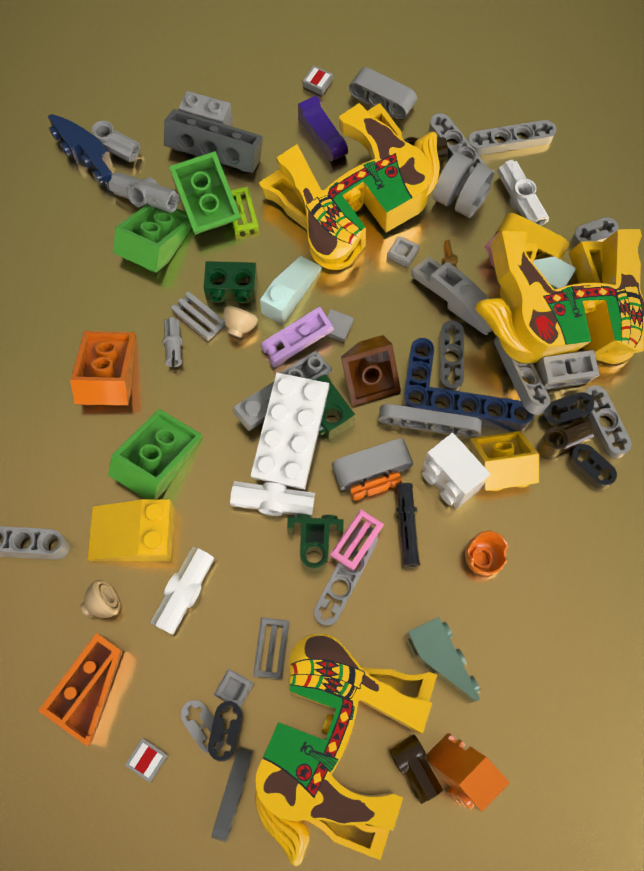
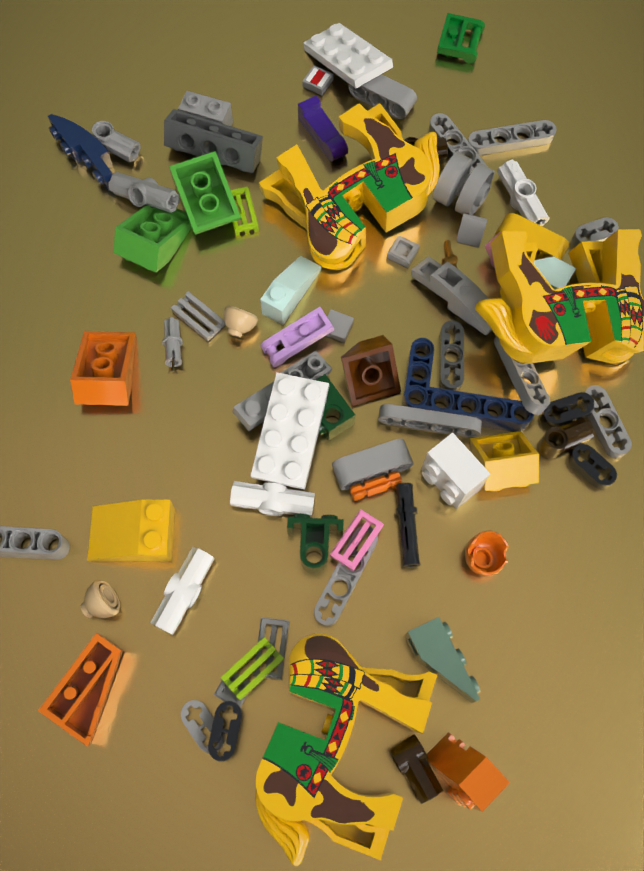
bright green slope [108,409,203,500] -> none
tile [125,738,168,783] -> none
dark green brick [203,261,257,303] -> none
dark grey beam [211,746,254,843] -> none
light grey brick [534,350,600,390] -> none
none -> lime tile [220,637,284,701]
none -> white plate [303,23,393,88]
none -> green plate [437,13,485,64]
none -> light grey slope [456,214,487,247]

